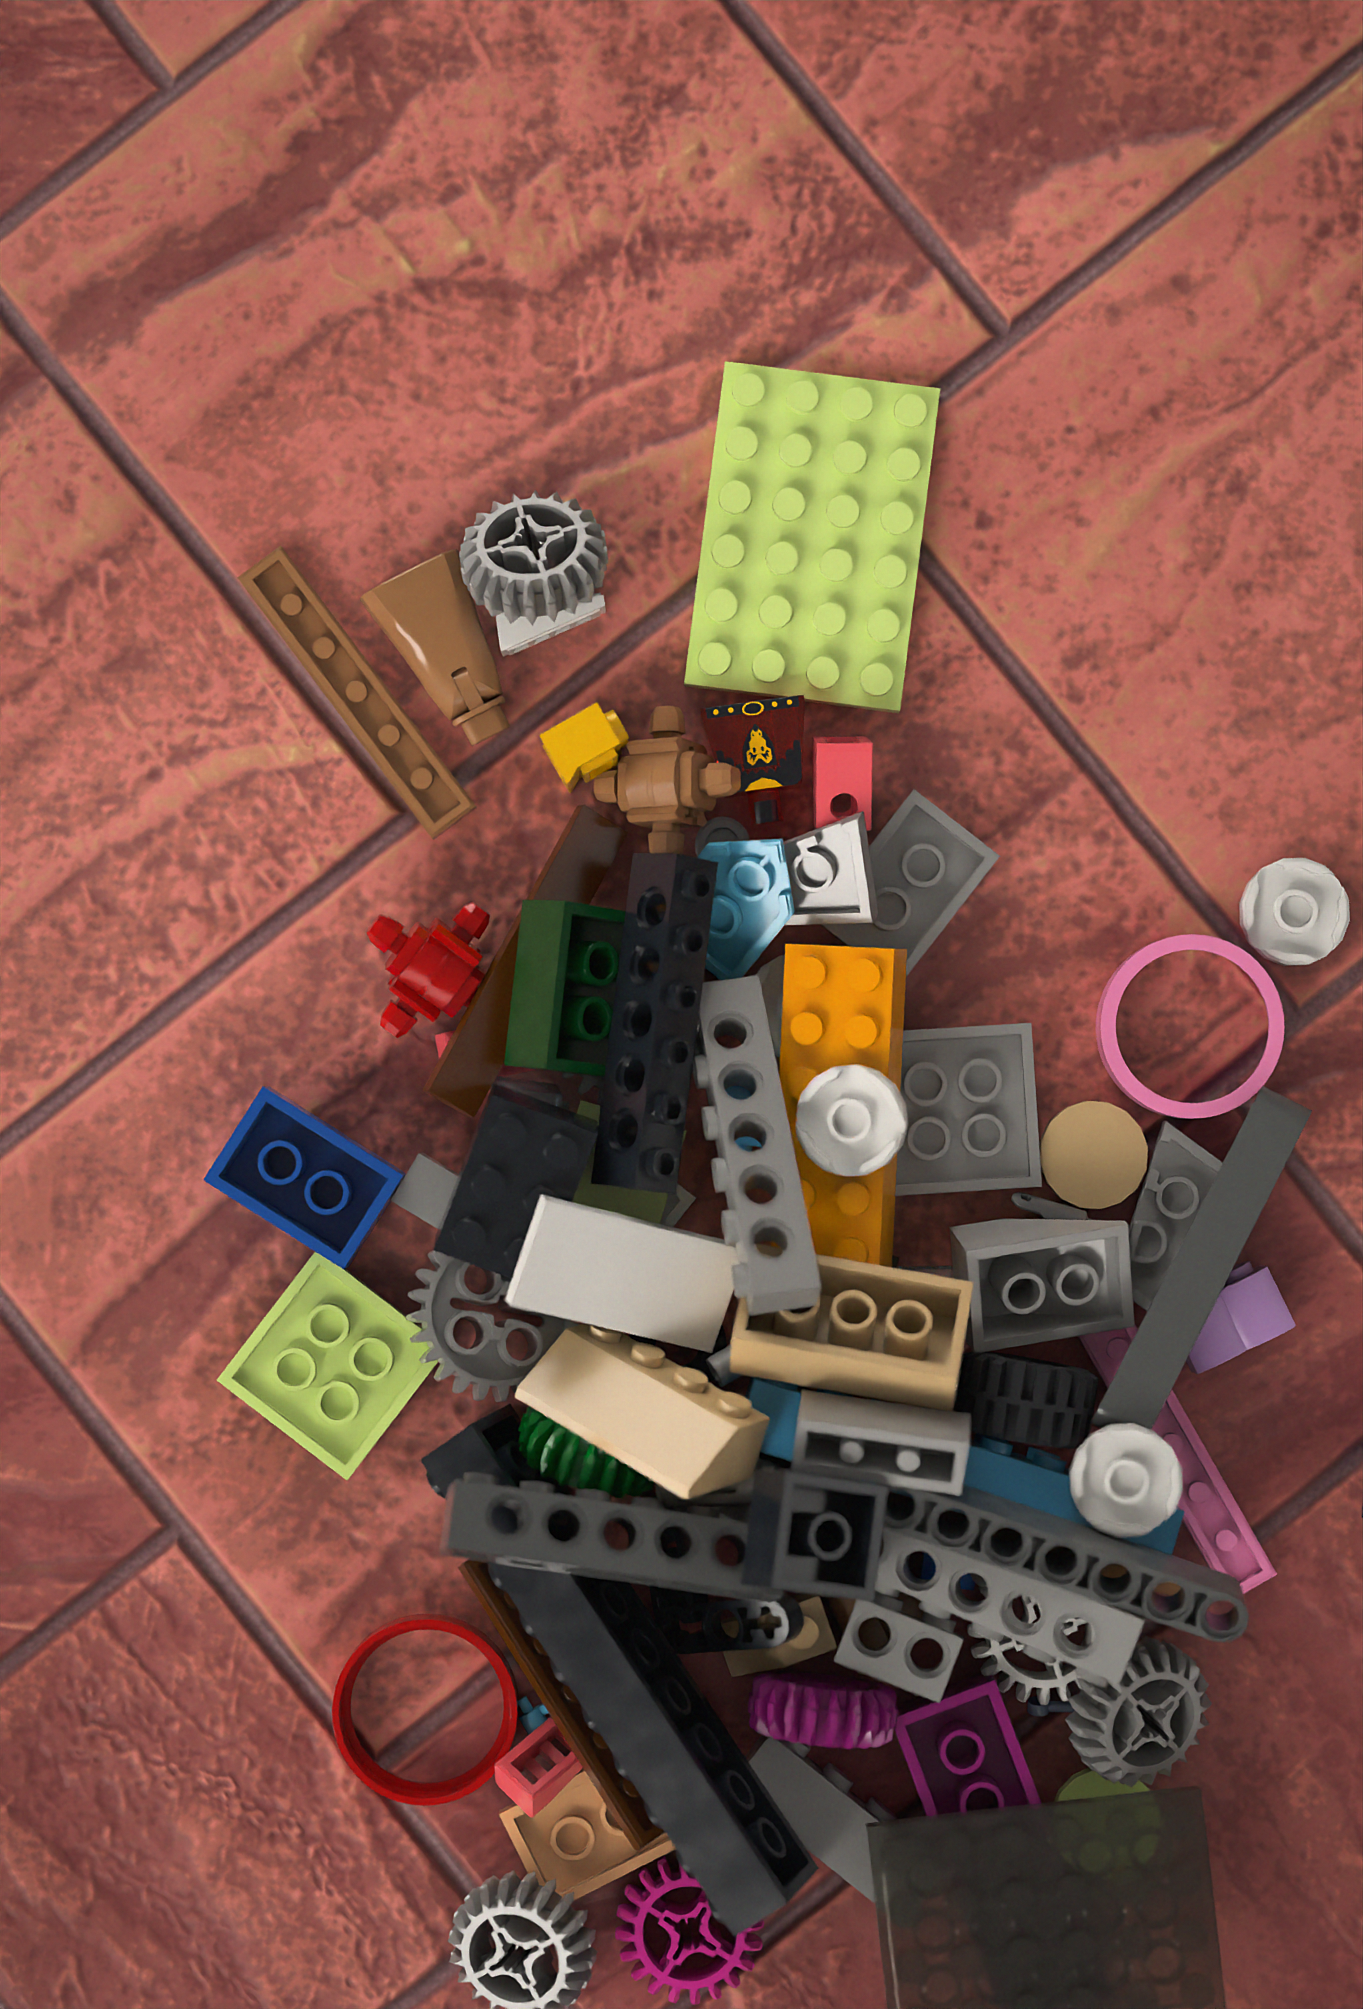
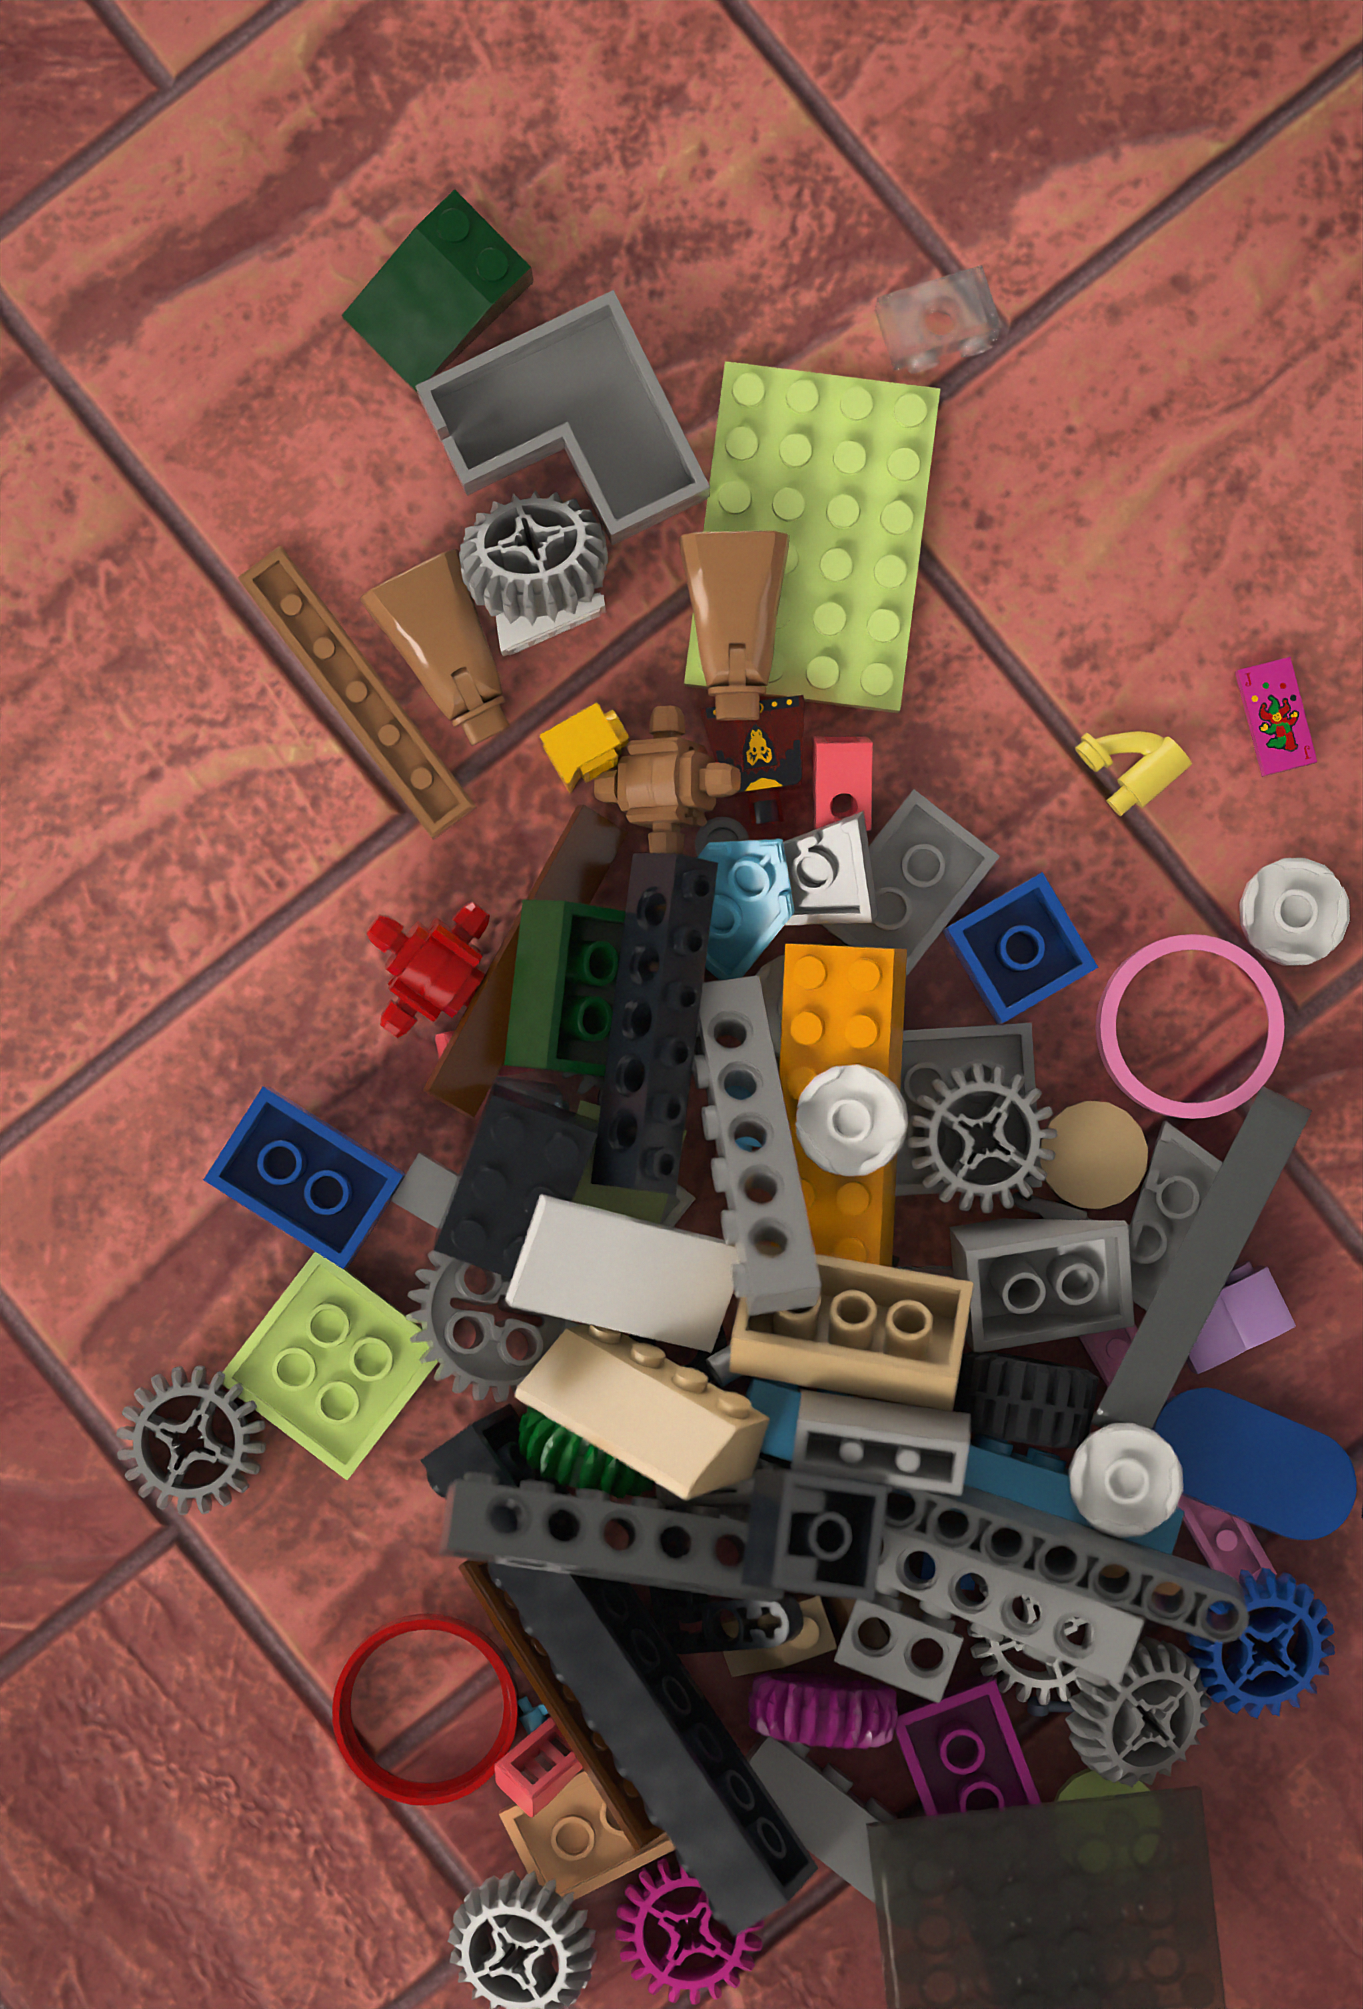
none -> light grey gear [117,1365,267,1515]
none -> dark green slope [341,189,534,394]
none -> light grey piece [415,290,710,545]
none -> medium nougat piece [679,531,790,721]
none -> clear brick [874,265,1002,373]
none -> light grey gear [907,1063,1057,1213]
none -> blue brick [942,872,1098,1025]
none -> light yellow plant [1075,731,1192,816]
none -> blue tile [1151,1388,1357,1540]
none -> blue gear [1185,1567,1336,1719]
none -> dark pink tile [1235,657,1318,777]

